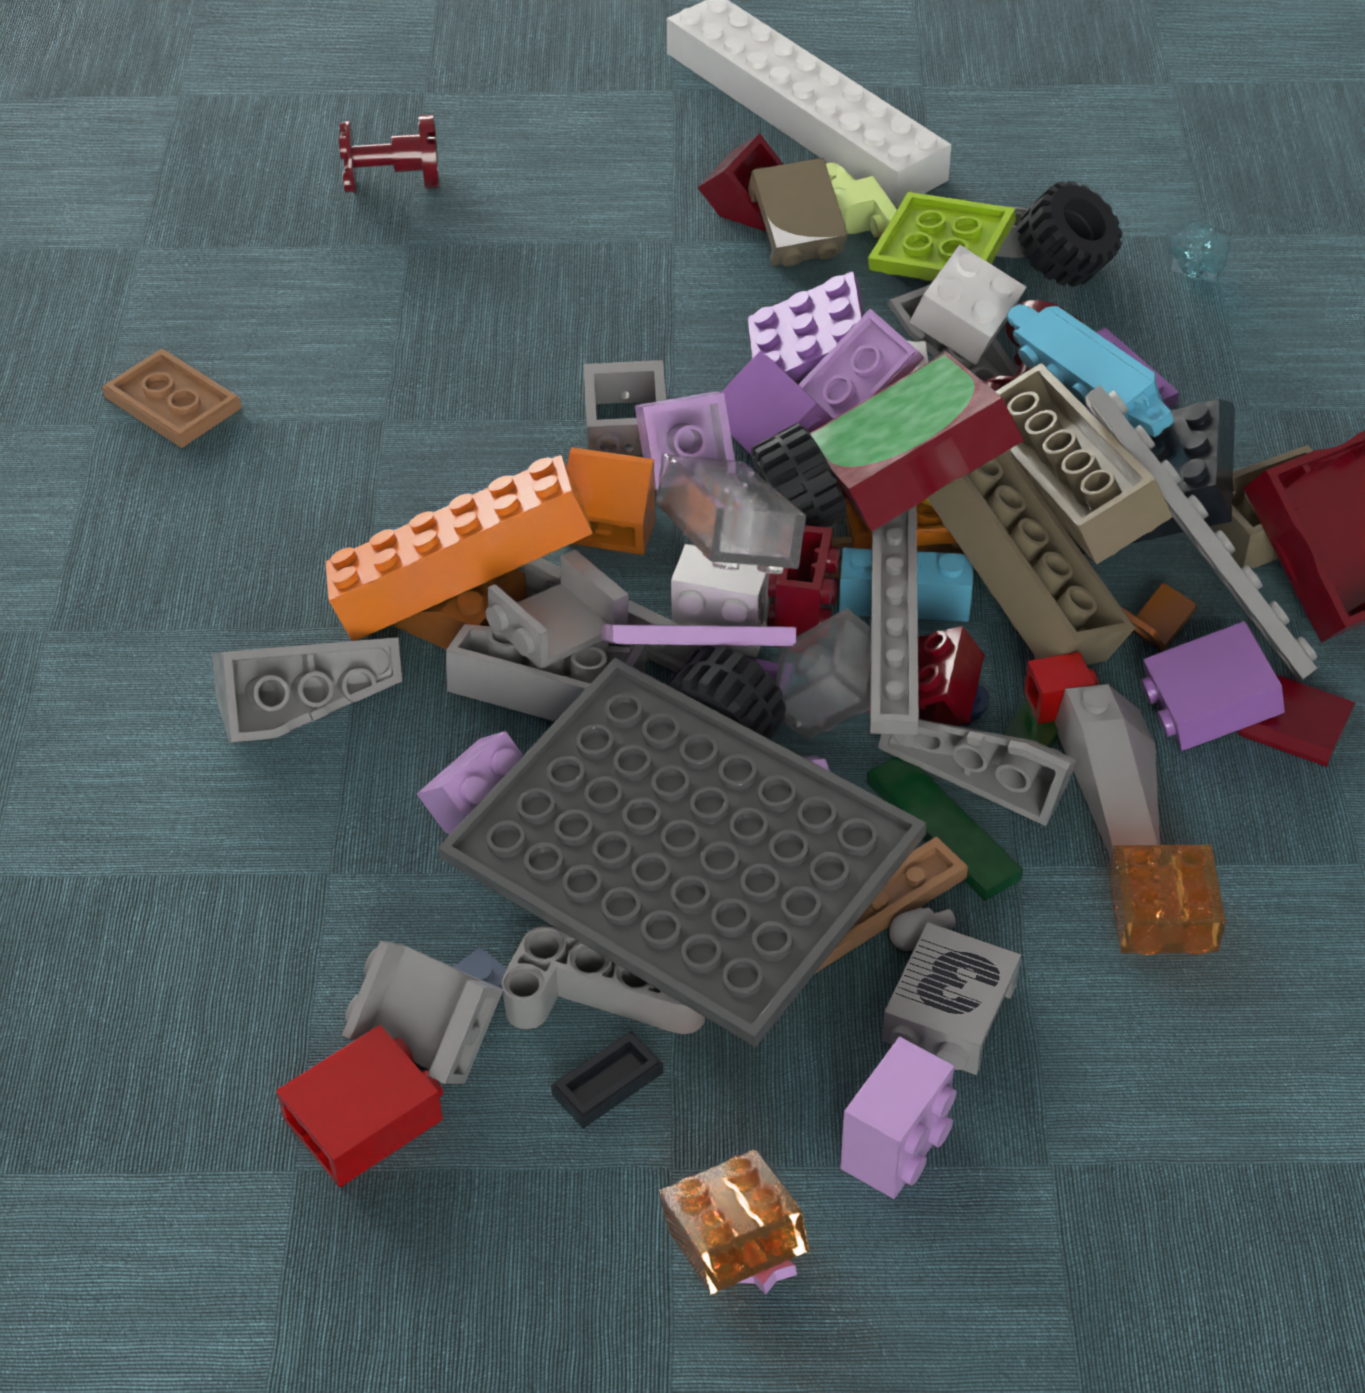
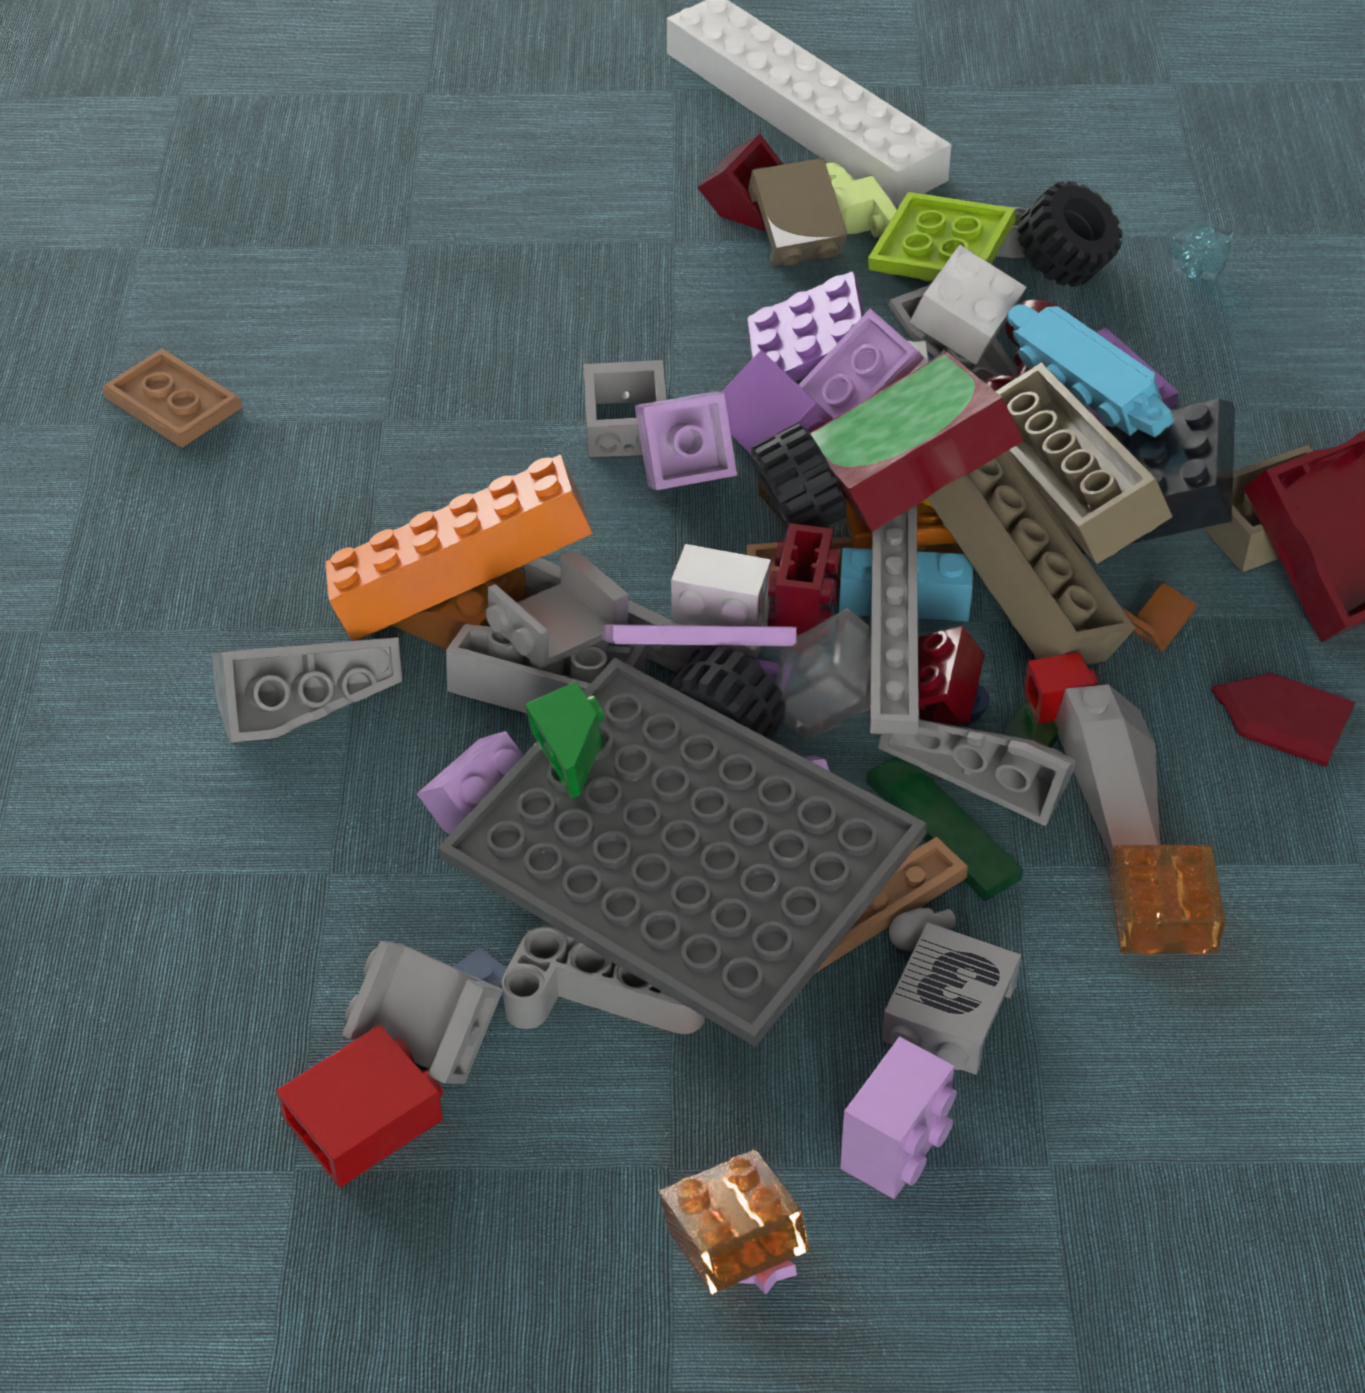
dark red piece [339,114,440,194] -> none
black tile [551,1031,663,1129] -> none
orange slope [567,447,656,555] -> none
clear brick [656,454,806,574] -> none
light grey plate [1086,385,1318,682] -> none
medium lavender brick [1140,621,1285,751] -> none
none -> green slope [525,681,604,799]

